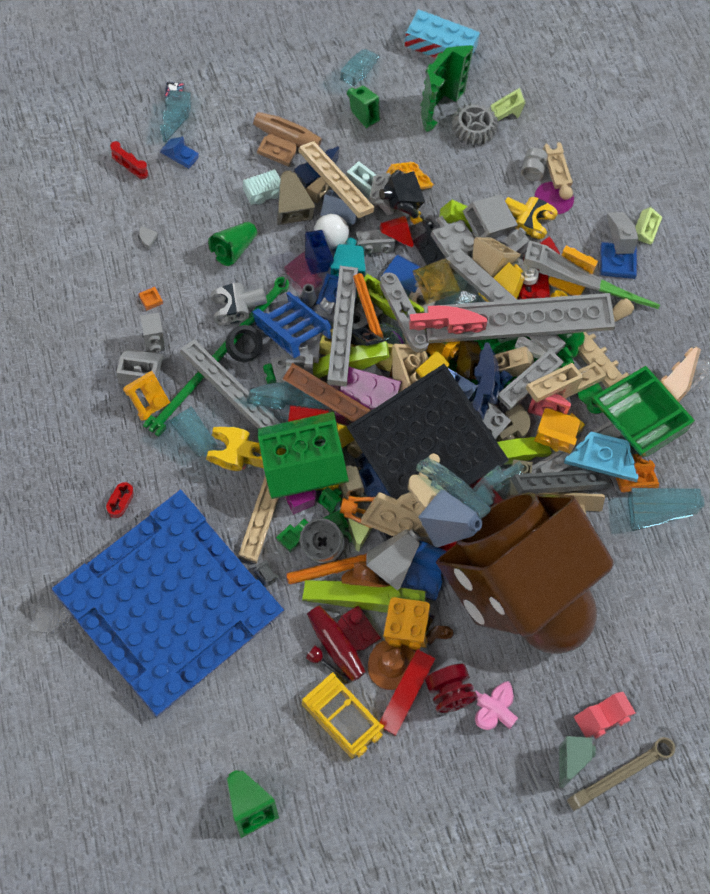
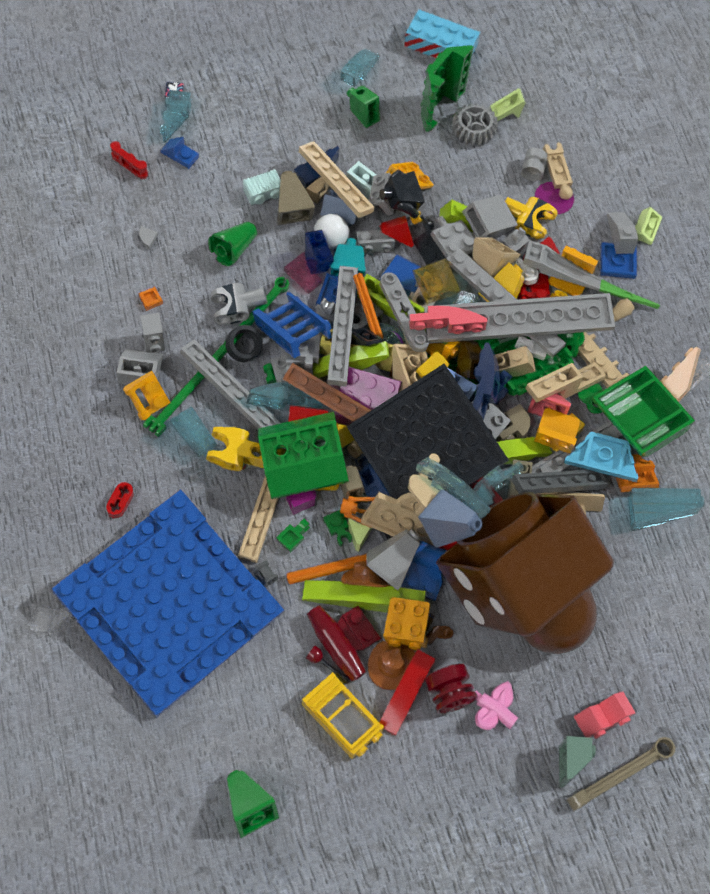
medium nougat plate [253,112,322,167] -> none
dark grey cone [299,284,317,308] -> none
dark grey wheel [300,518,345,564] -> none
green tile [318,487,343,514] -> none
light grey plate [498,349,563,410] -> none

